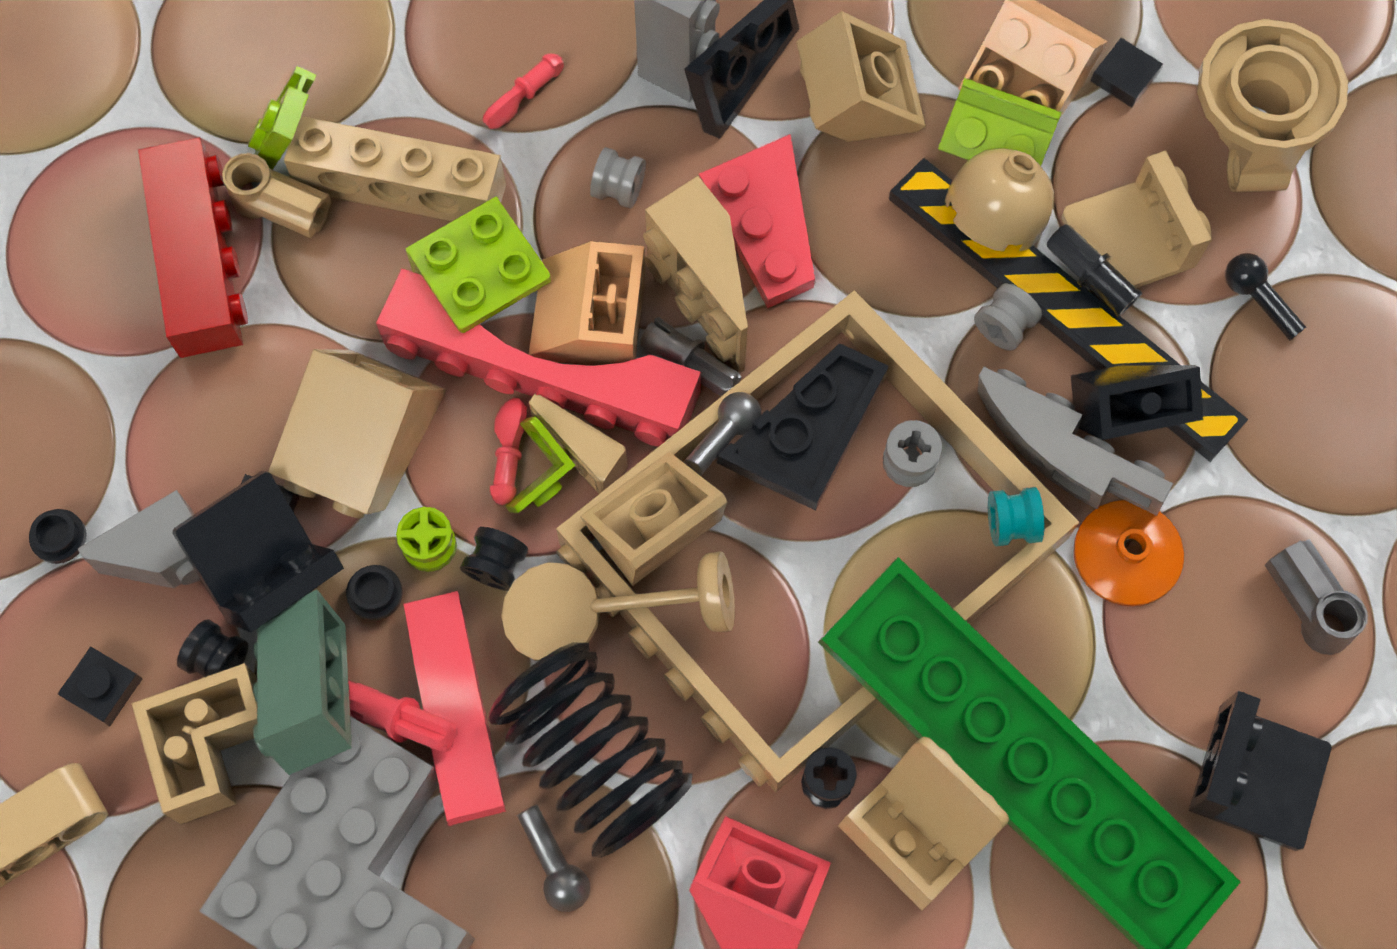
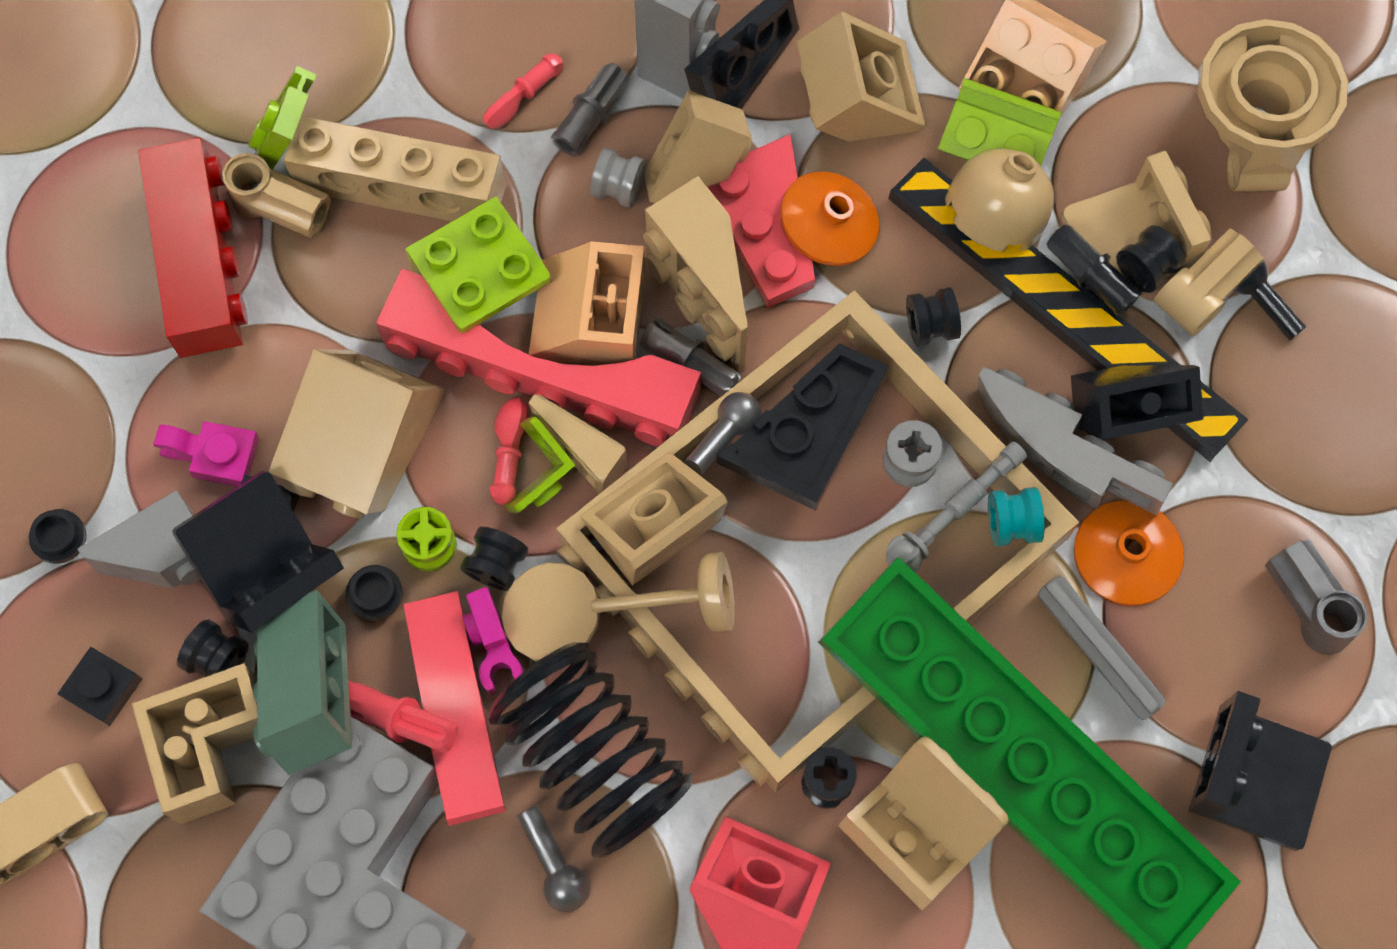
light grey wheel [974,283,1042,351] -> none
black tile [1091,38,1163,108] -> none
none -> dark pink plate [153,421,260,487]
none -> dark pink plate [462,587,524,695]
none -> flat silver axle [551,63,629,157]
none -> tan slope [644,90,752,203]
none -> orange dish [780,171,879,266]
none -> light grey piece [886,441,1027,572]
none -> black wheel [906,287,961,346]
none -> light grey axle [1038,576,1166,720]
none -> black wheel [1116,225,1185,293]
none -> tan piece [1153,228,1264,337]

